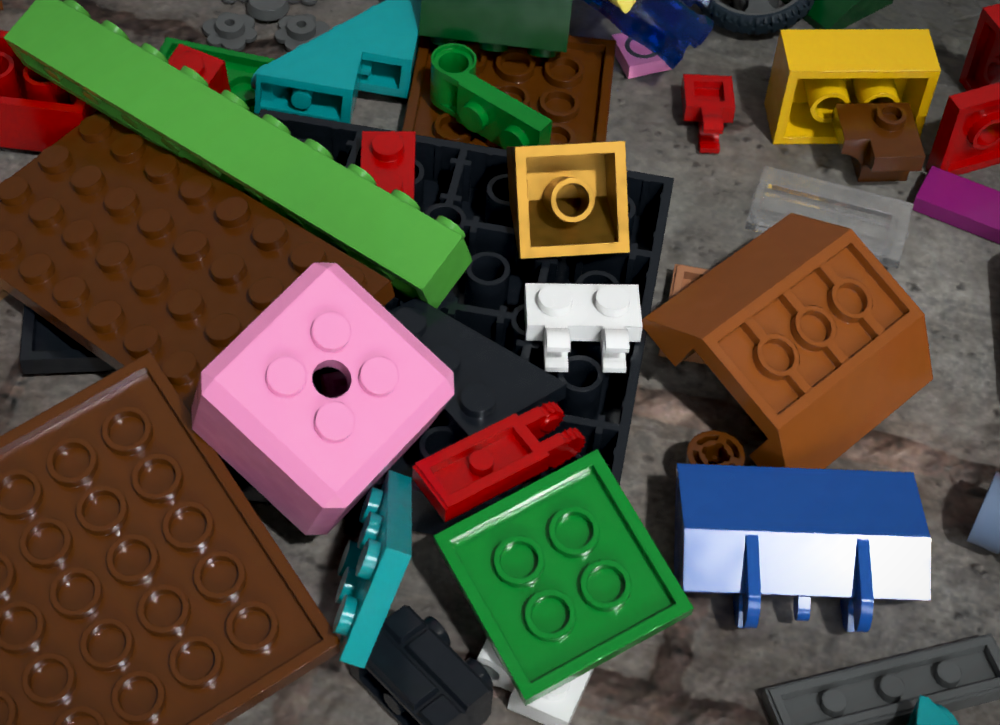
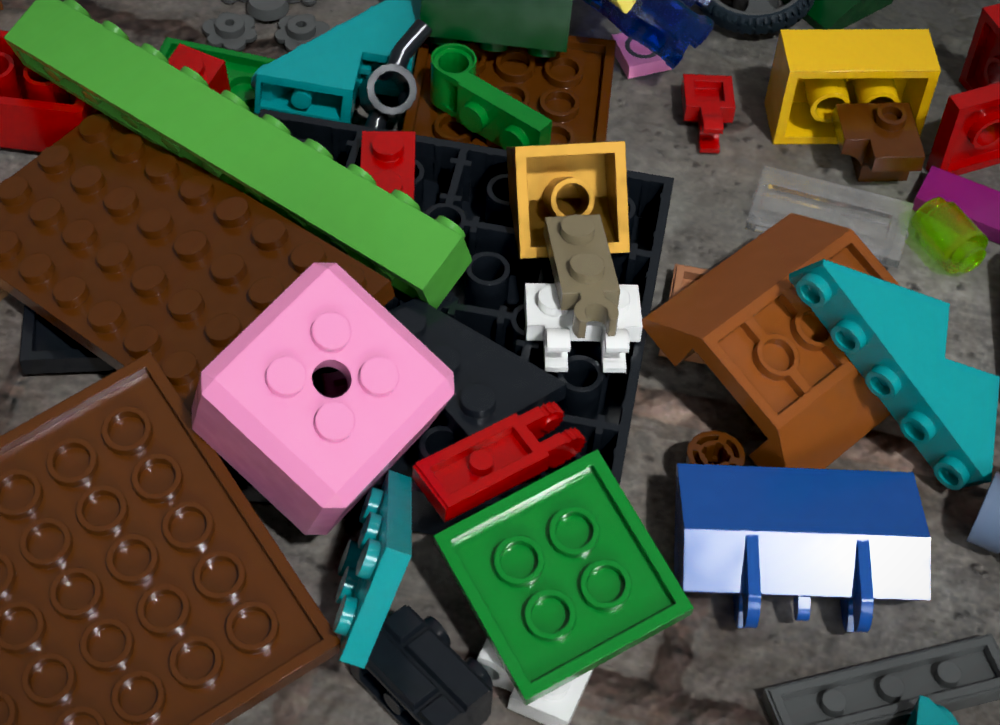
none -> black piece [358,19,432,129]
none -> dark tan plate [544,214,620,338]
none -> teal slope [789,259,1000,490]
none -> clear neon green brick [911,197,988,274]

